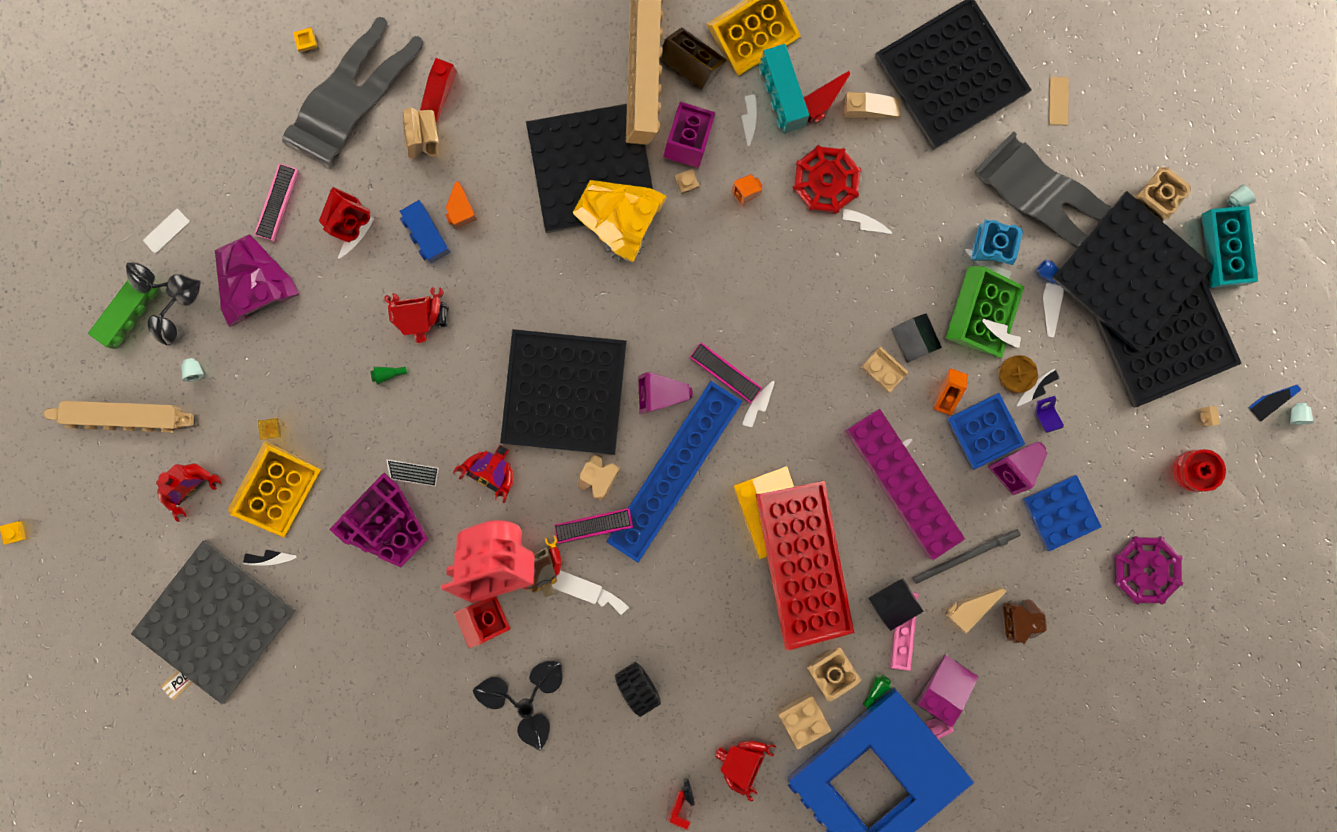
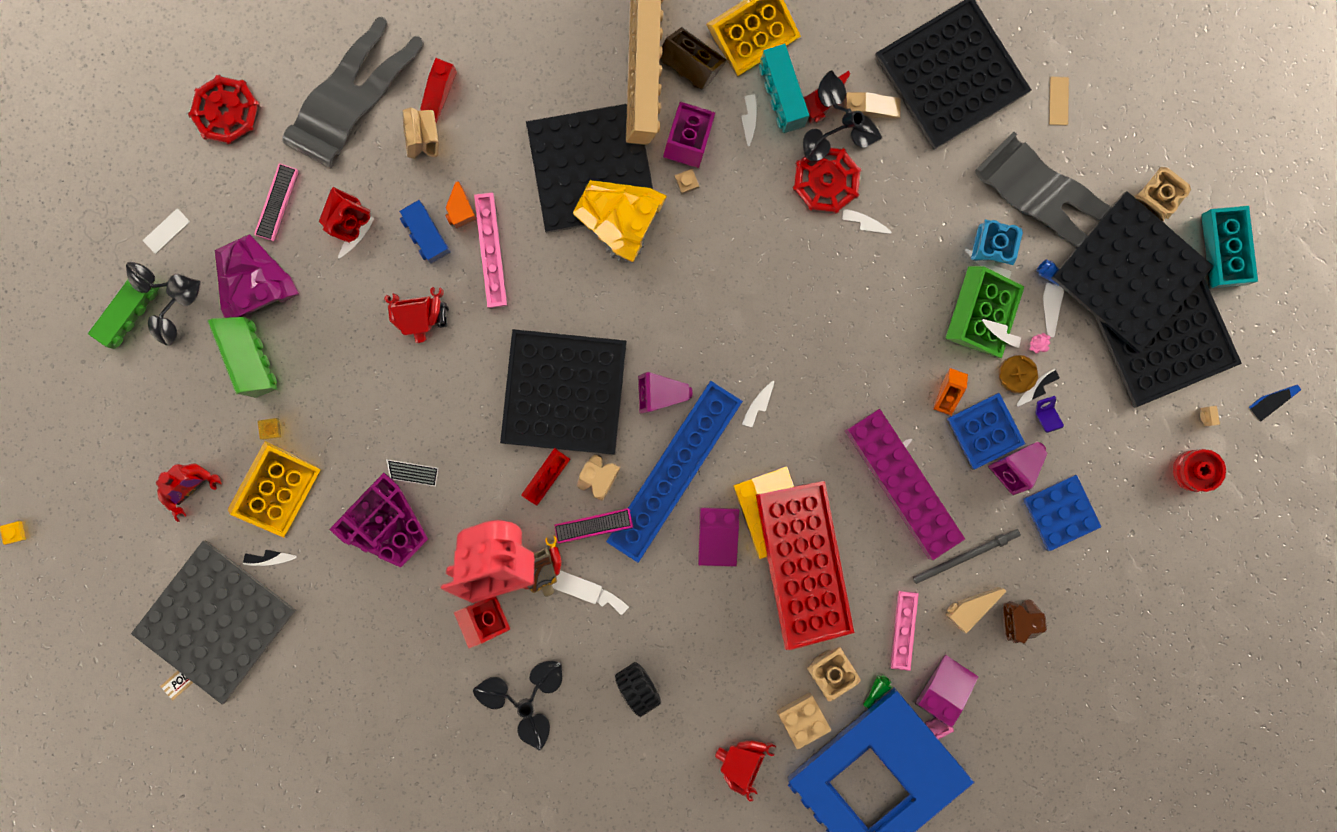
tan hinge [43,401,194,433] -> none
light aqua hat [181,358,204,382] -> none
yellow plate [293,27,318,52] -> none
green cone [370,366,407,385] -> none
red torso [453,444,513,503] -> none
red piece [666,778,695,830] -> none
tile [690,342,762,403] -> none
orange slope [732,174,763,206] -> none
tan plate [861,346,909,393] -> none
black slope [868,578,924,631] -> none
black slope [891,313,942,363] -> none
magenta plate [1114,536,1184,605] -> none
light aqua hat [1228,185,1255,207] -> none
light aqua hat [1290,403,1314,425] -> none
none -> red plate [188,75,260,145]
none -> bright green slope [208,317,277,398]
none -> bright pink plate [474,193,507,308]
none -> red plate [521,448,570,506]
none -> magenta slope [698,508,739,567]
none -> black plant [803,70,882,161]
none -> bright pink plant [1030,333,1051,354]

